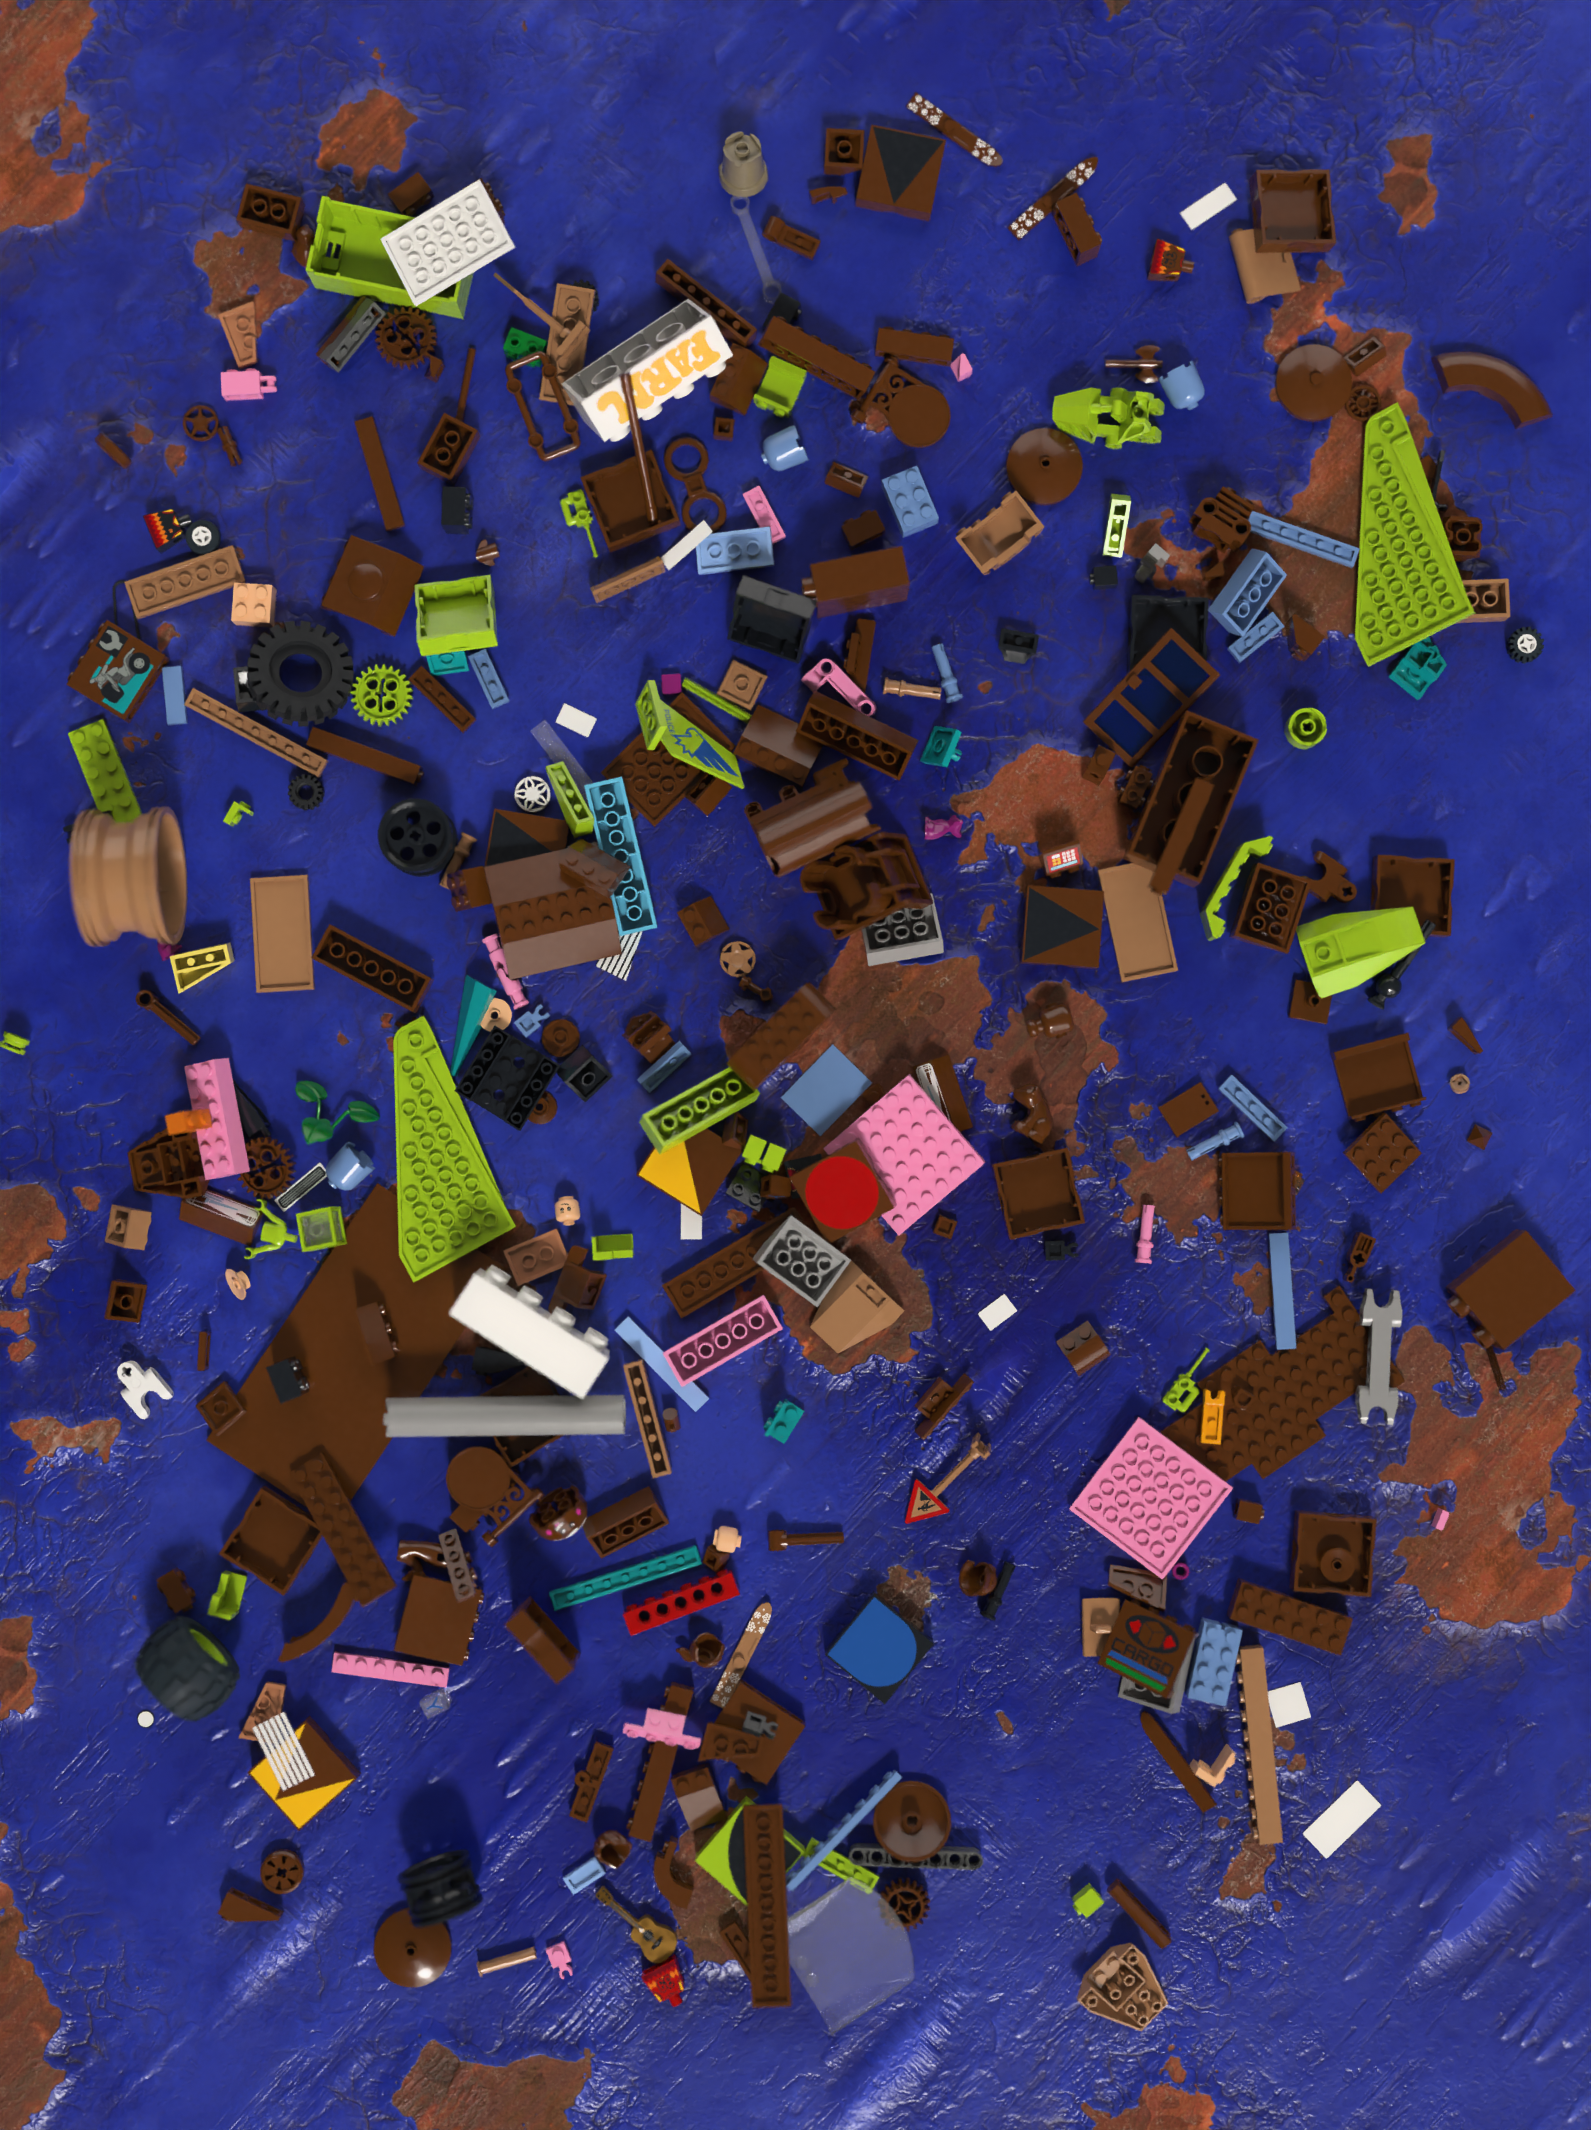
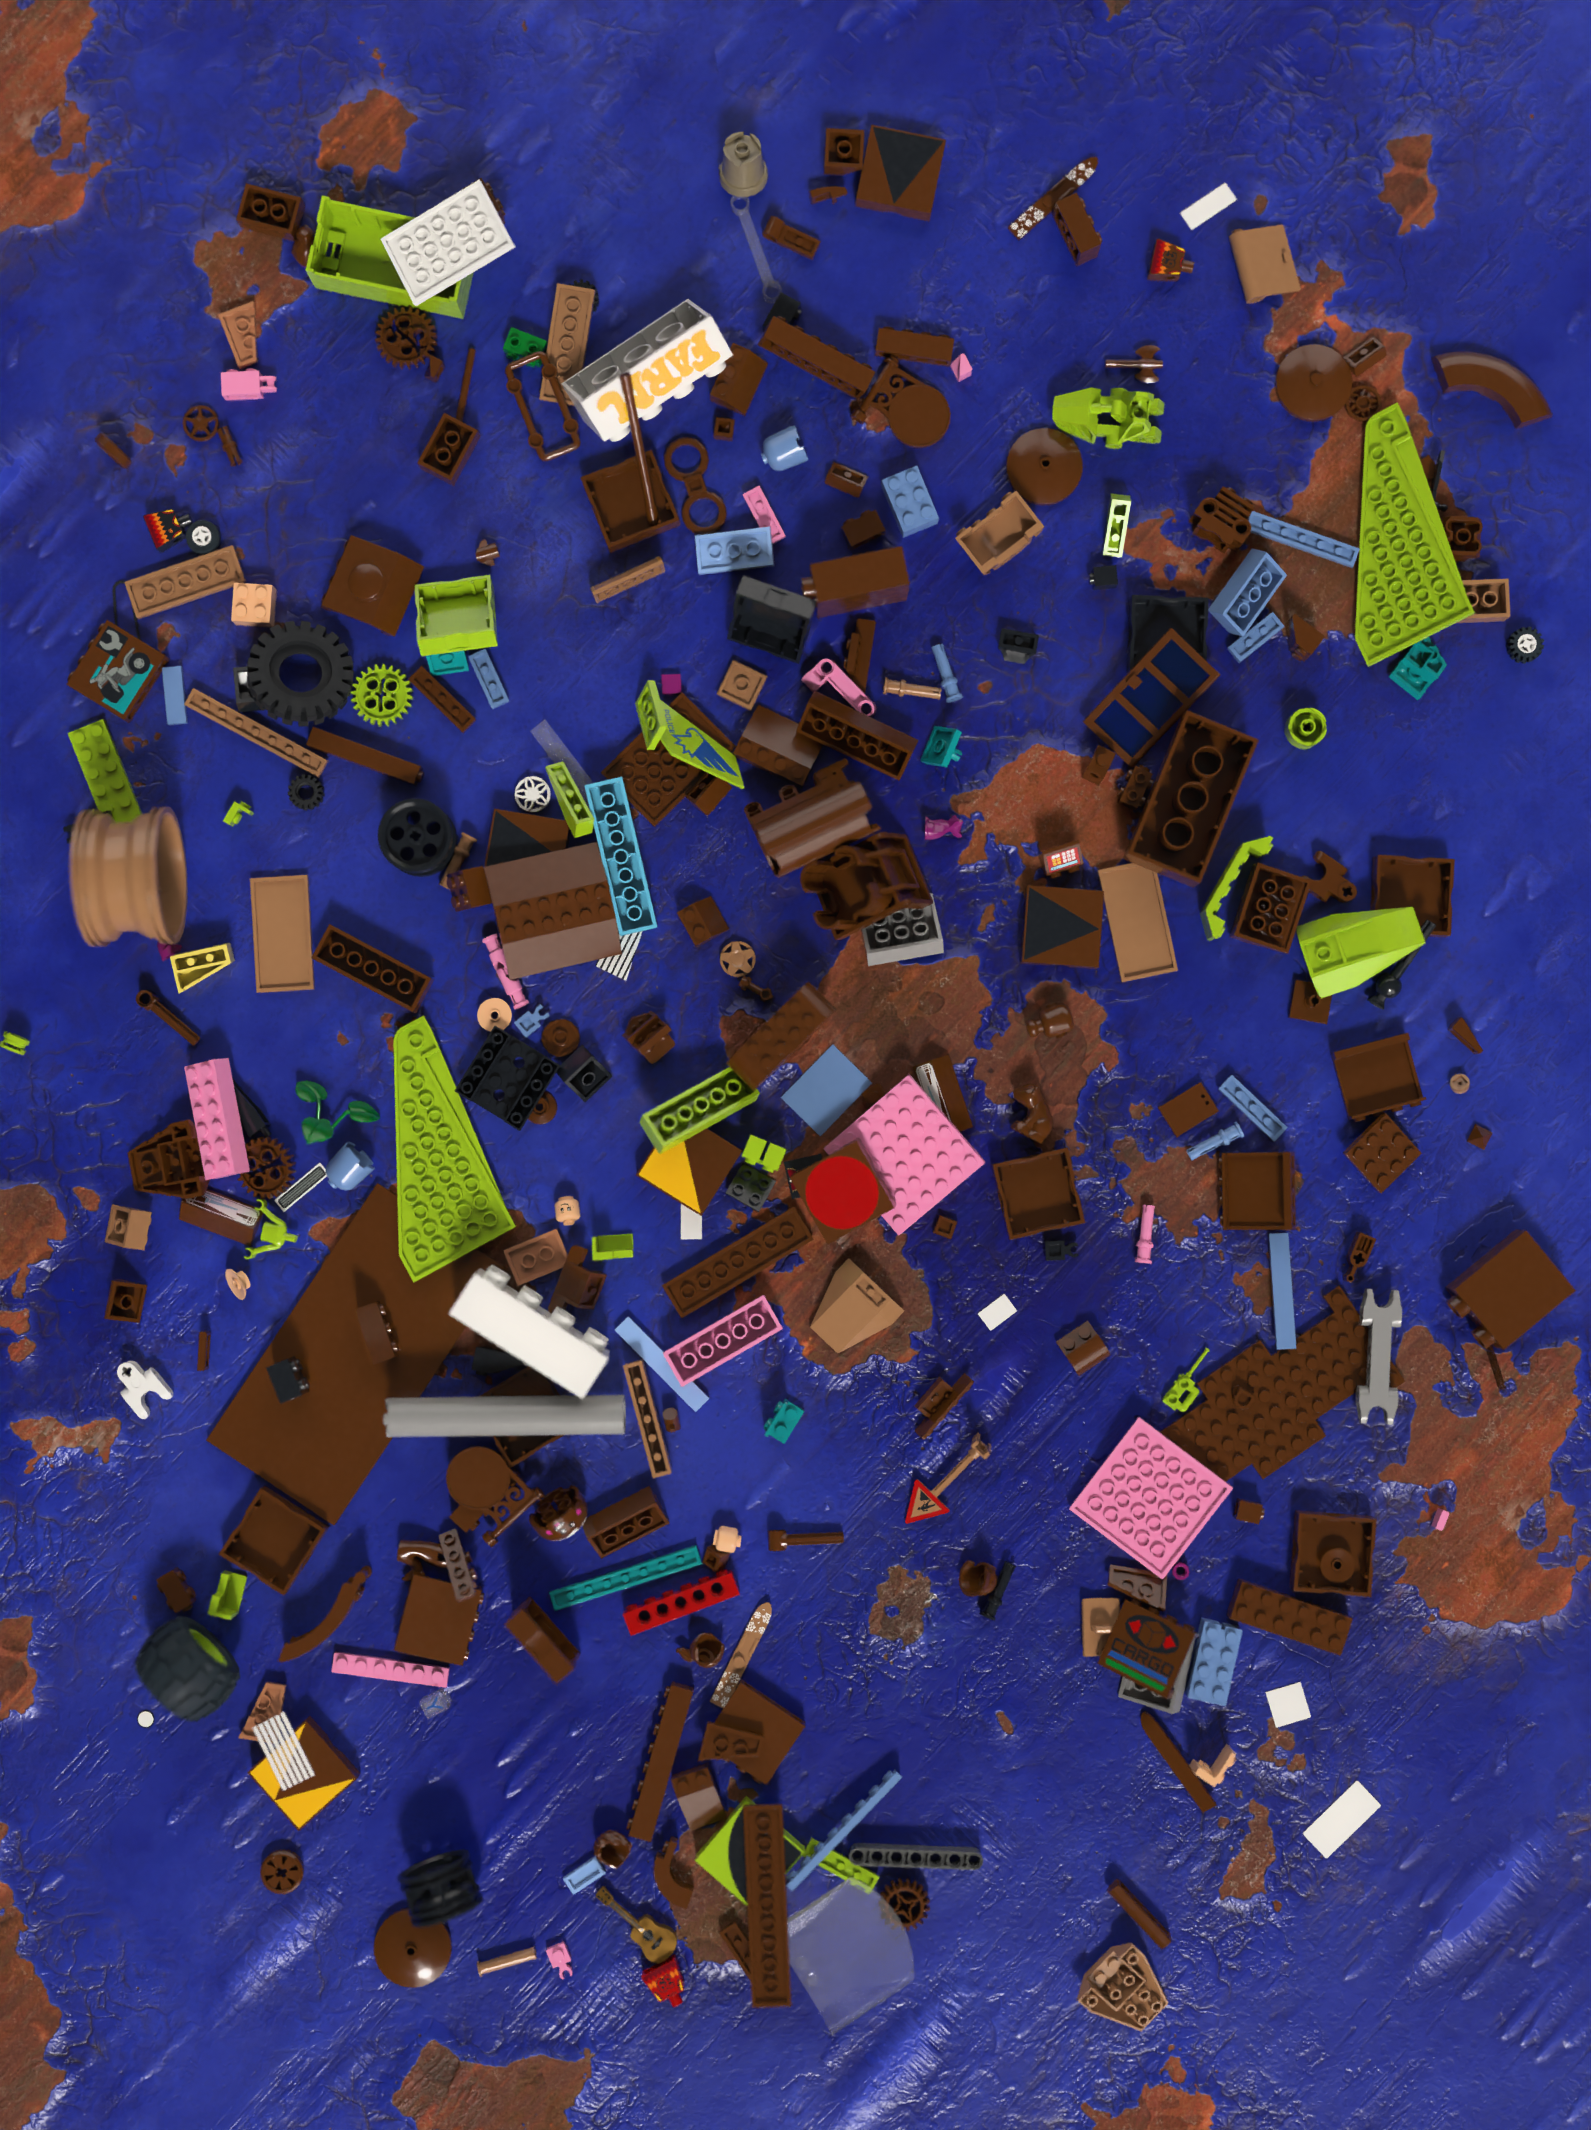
orange brick [165,1109,212,1135] -> none
reddish brown tile [195,1381,247,1436] -> none
reddish brown slope [217,1887,284,1922] -> none
reddish brown plate [289,1453,397,1607] -> none
piece [296,1206,347,1252] -> none
dark grey piece [315,296,386,373] -> none
reddish brown tile [354,416,405,532] -> none
reddish brown brick [388,172,434,216] -> none
black brick [441,486,474,535] -> none
teal wedge [450,975,497,1077] -> none
medium nougat piece [493,272,591,360] -> none
white sticker [556,703,597,737] -> none
reddish brown slope [558,839,630,899] -> none
lime piece [560,489,598,558] -> none
reddish brown hinge [569,1741,614,1823] -> none
bright pink bracket [623,1708,701,1749] -> none
medium blue plate [637,1041,692,1093] -> none
reddish brown brick [655,259,757,349] -> none
white sticker [661,520,713,570] -> none
lime axle [682,677,752,724] -> none
reddish brown slope [722,1112,749,1150] -> none
black plate [742,1711,778,1739] -> none
light grey slope [752,1215,851,1307] -> none
lime panel [754,356,807,418] -> none
reddish brown brick [760,1175,792,1200] -> none
blue tile [825,1591,934,1704] -> none
reddish brown dish [873,1781,951,1862] -> none
reddish brown piece [906,93,1003,167] -> none
lime brick [1072,1883,1104,1918] -> none
clear smoke hips [1134,543,1170,584] -> none
reddish brown brick [1147,778,1214,896] -> none
medium blue cylinder [1158,361,1205,411] -> none
light orange plate [1200,1389,1225,1444] -> none
reddish brown slope [1201,561,1224,581] -> none
medium nougat brick [1236,1644,1283,1845] -> none
reddish brown tile [1249,169,1336,253] -> none

